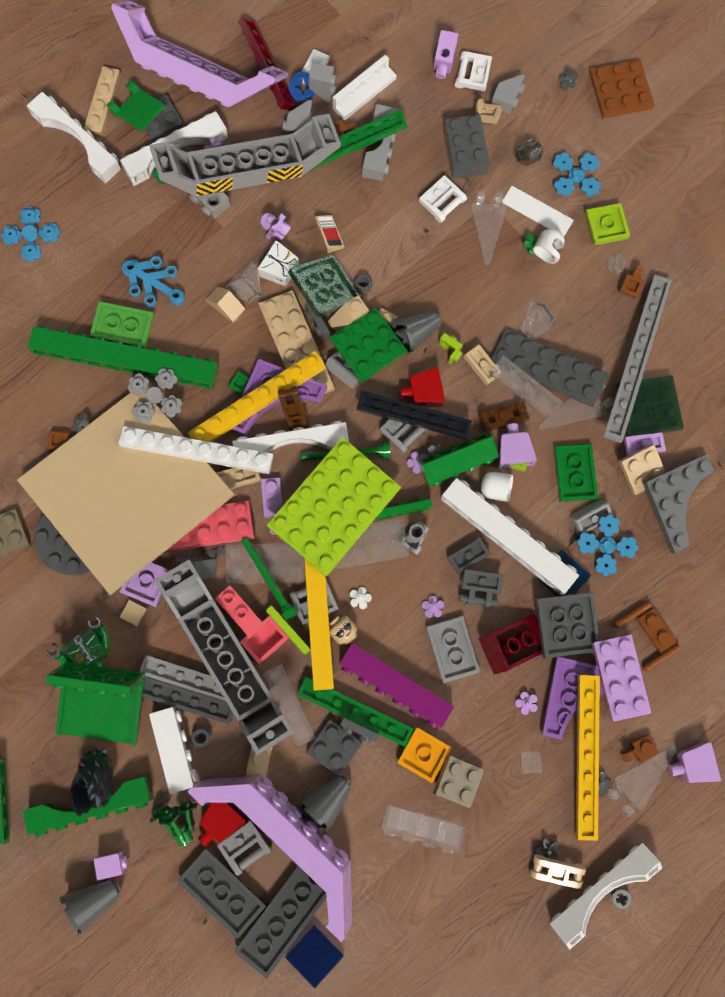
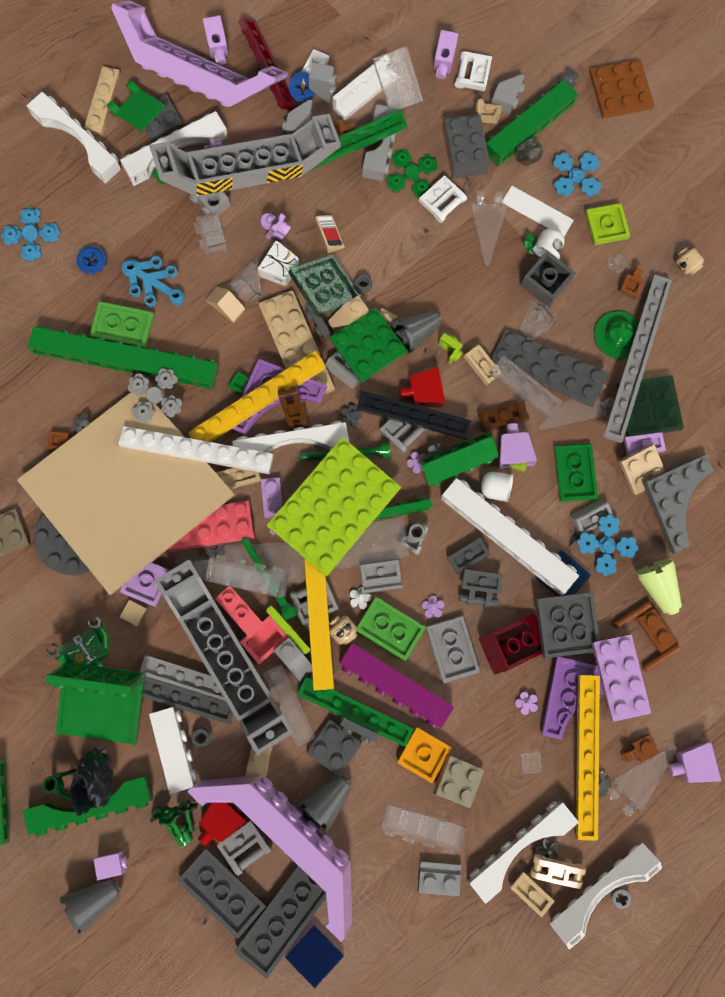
none -> dark green plant [41,768,78,800]
none -> blue gear [76,246,106,275]
none -> clear brick [194,212,228,256]
none -> lavender torso [203,15,228,65]
none -> clear brick [205,554,290,598]
none -> light grey slope [274,638,312,682]
none -> dark grey plant [341,405,362,427]
none -> bright green plate [357,597,426,662]
none -> light grey plate [360,560,403,594]
none -> clear plate [372,46,423,110]
none -> green plant [386,150,438,198]
none -> light grey plate [418,861,462,896]
none -> white arch [467,801,579,904]
none -> green brick [486,80,578,167]
none -> tan plate [510,871,555,917]
none -> dark grey brick [520,251,576,308]
none -> green hat [594,311,639,359]
none -> yellowish green cone [636,559,682,615]
none -> tan head [676,247,704,276]

